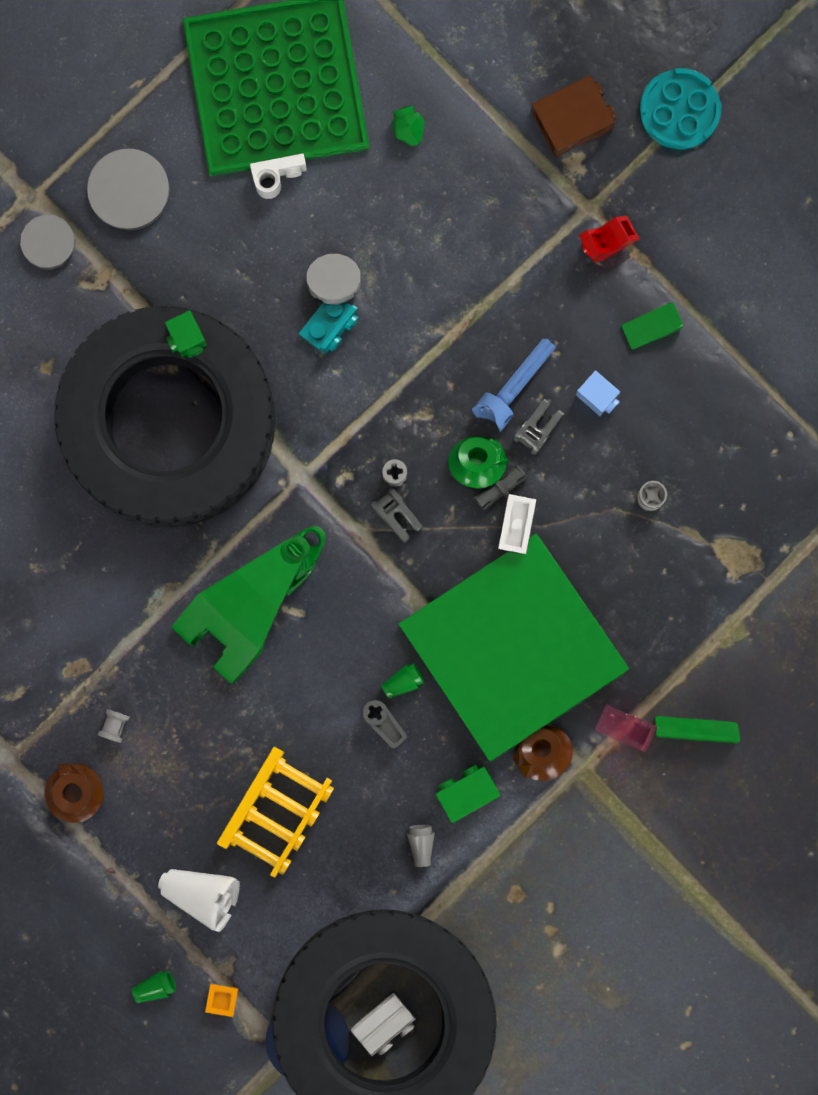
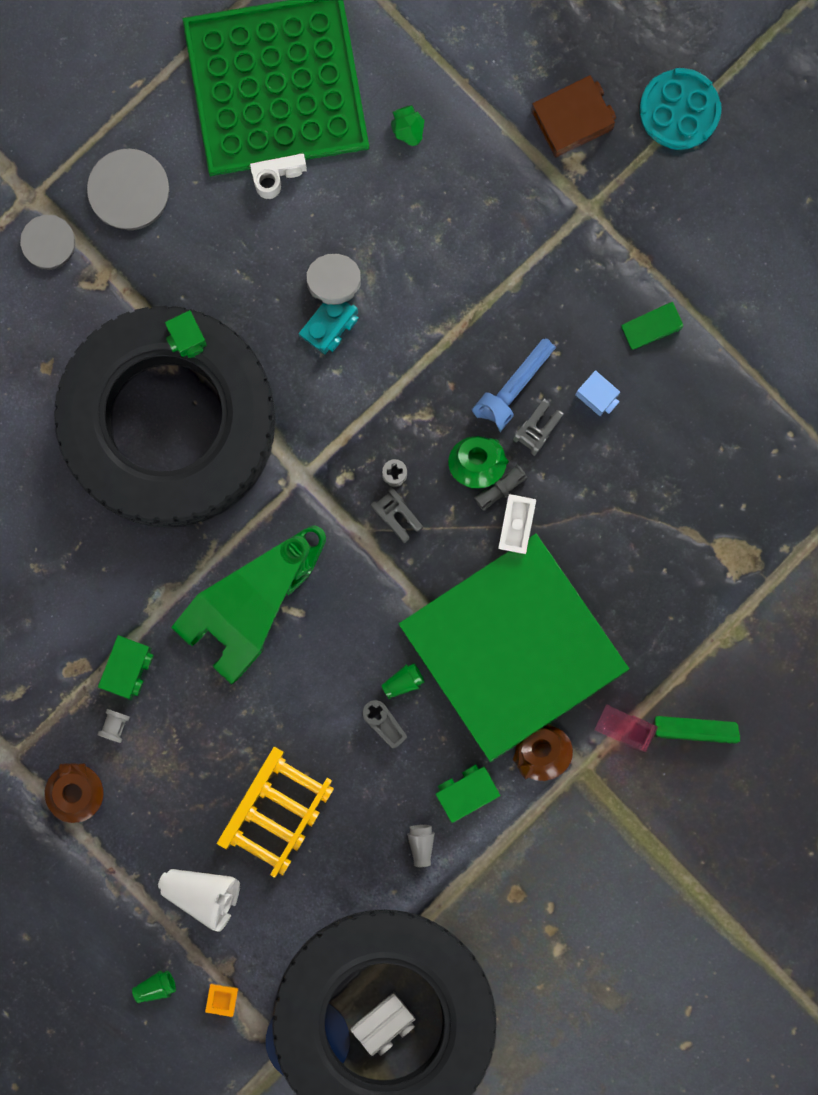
red brick [578,215,640,263] -> none
light grey wheel [637,481,667,511] -> none
none -> green brick [98,635,154,700]

